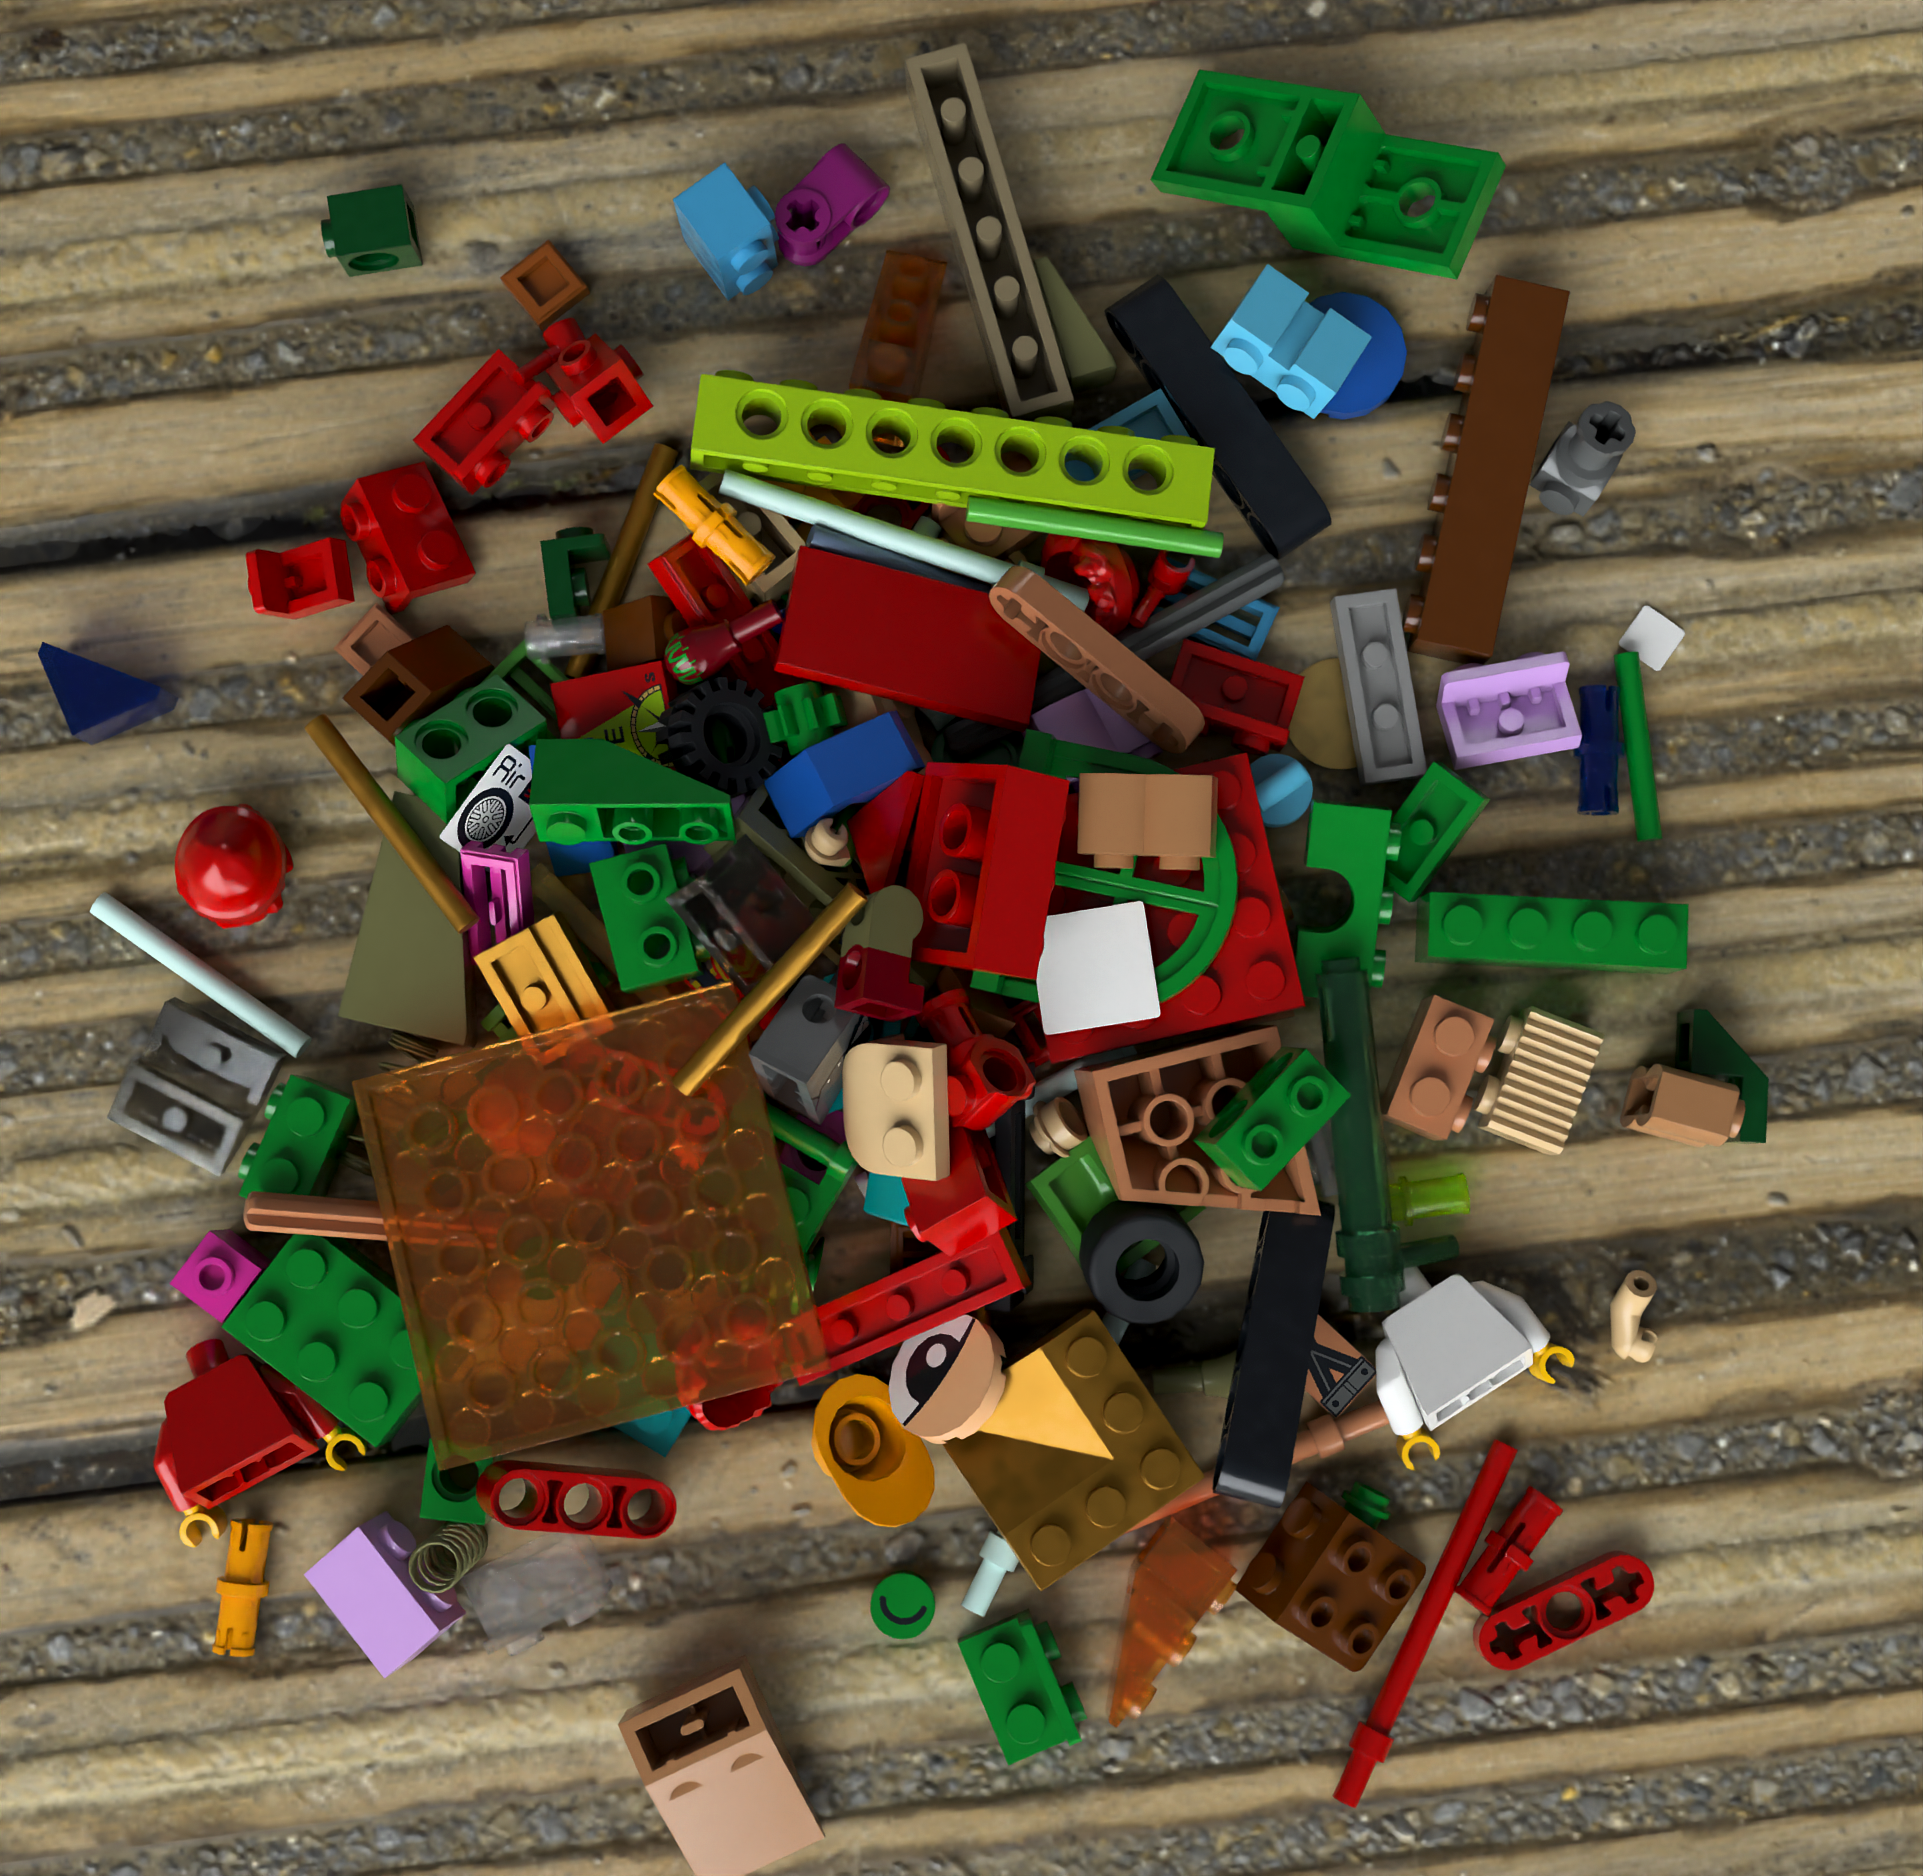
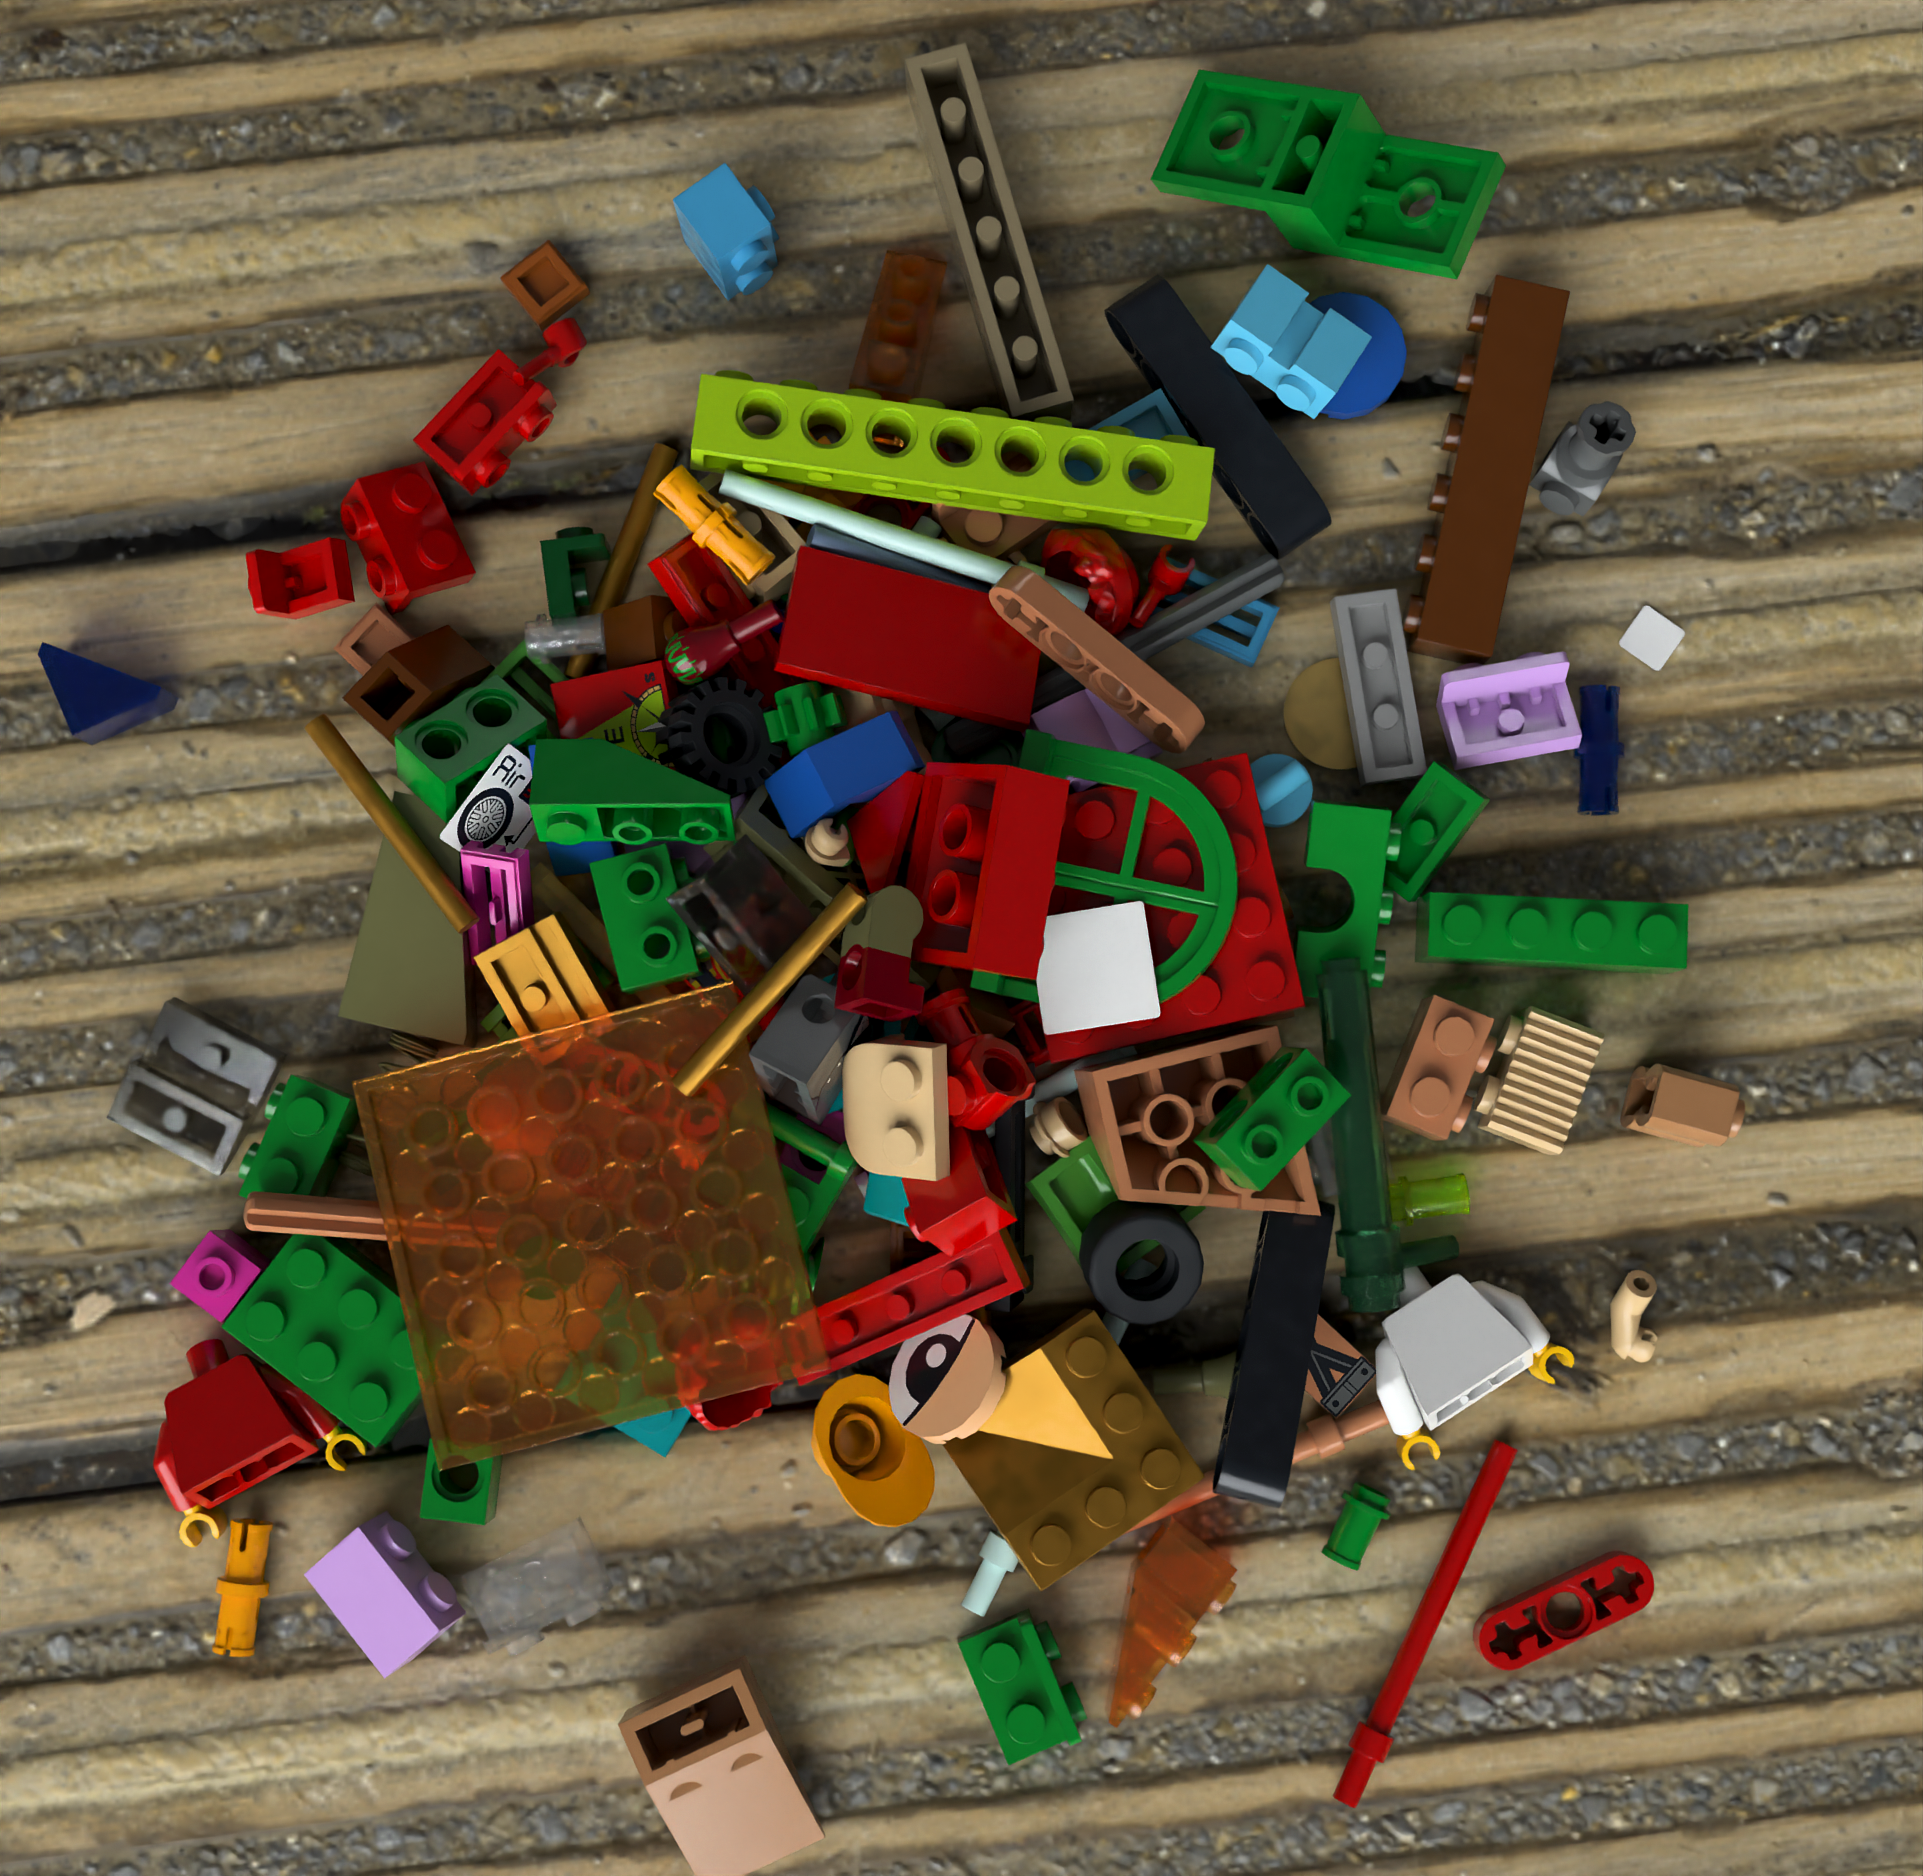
light aqua bar [90,892,312,1058] -> none
red hair [175,804,294,929] -> none
dark green brick [321,184,423,277] -> none
olive piece [409,1521,488,1593] -> none
red beam [476,1460,677,1539] -> none
red brick [545,333,653,444] -> none
magenta piece [775,143,890,266] -> none
green tile [870,1570,935,1639] -> none
bright green bar [965,495,1224,558] -> none
olive slope [1033,256,1117,395] -> none
medium nougat brick [1077,773,1218,870] -> none
red bracket [1169,639,1305,756] -> none
reddish brown bracket [1234,1481,1426,1672] -> none
red pin [1454,1486,1563,1617] -> none
green bar [1613,652,1663,842] -> none
dark green slope [1675,1009,1769,1144] -> none

